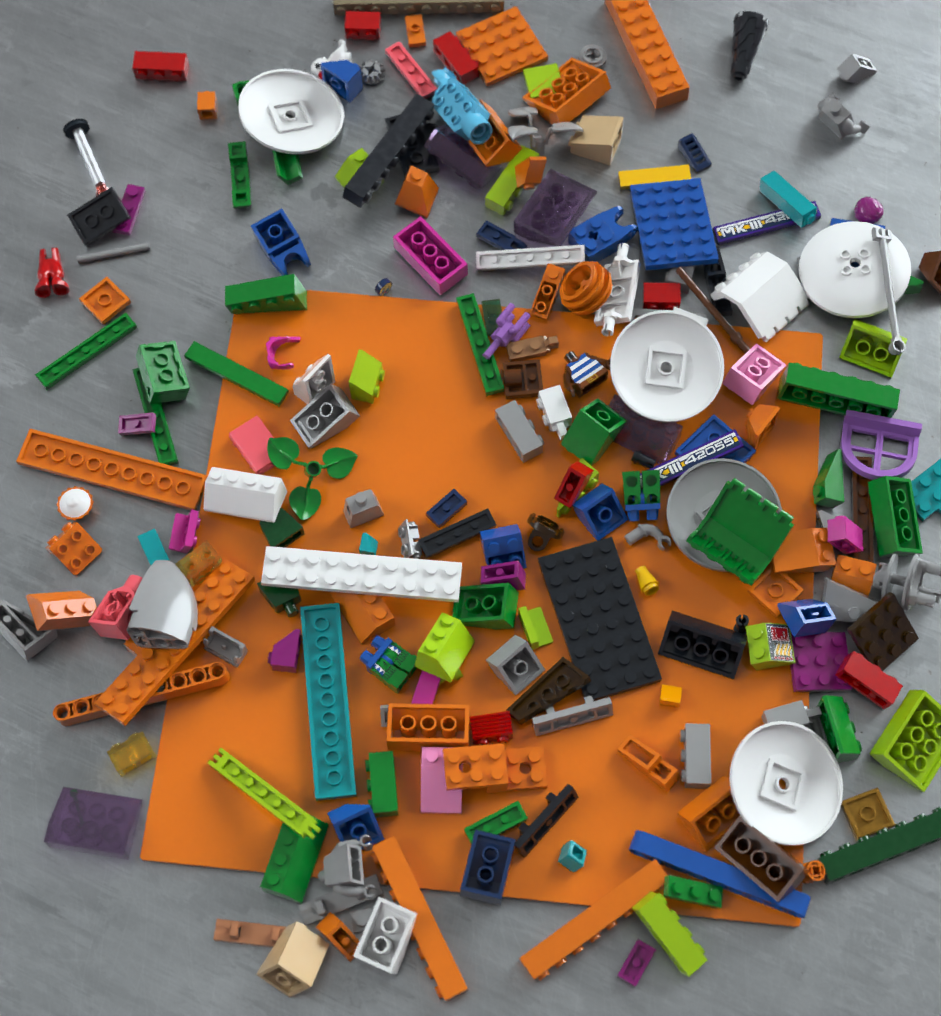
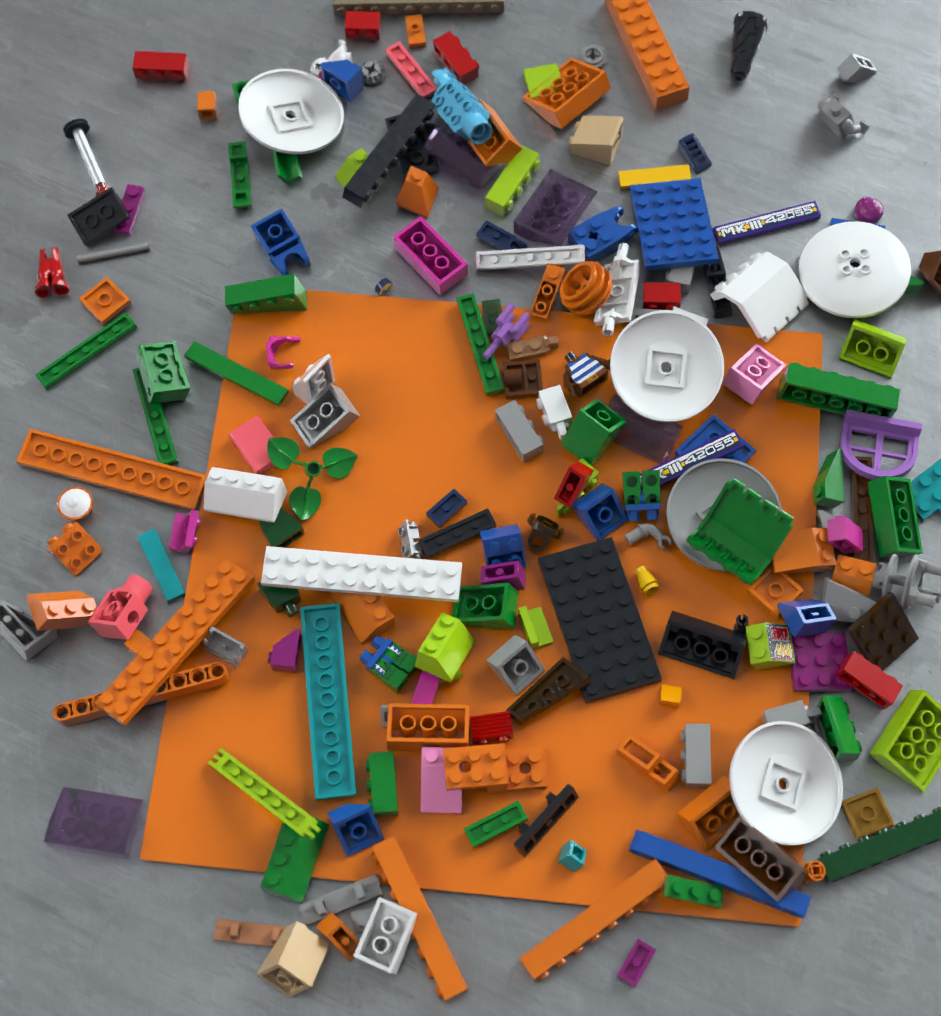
clear yellow brick [107,731,157,777] -> none
magenta plate [118,412,156,436] -> none
light grey panel [127,560,198,649] -> none
clear yellow brick [176,540,222,587] -> none
light grey torso [318,835,376,900] -> none
light grey torso [343,489,384,528] -> none
lime slope [349,349,385,404] -> none
teal slope [359,532,378,555] -> none
orange plate [456,6,548,87] -> none
dark blue slope [460,830,516,906] -> none
light grey plant [508,107,583,156] -> none
orange slope [515,157,547,190] -> none
light grey hinge [532,696,613,736] -> none
black pin [631,450,657,469] -> none
lime brick [632,891,707,977] -> none
reddish brown bar [675,267,750,354] -> none
orange slope [746,404,781,450] -> none
teal brick [759,170,817,228] -> none
light grey hinge [871,227,906,355] -> none

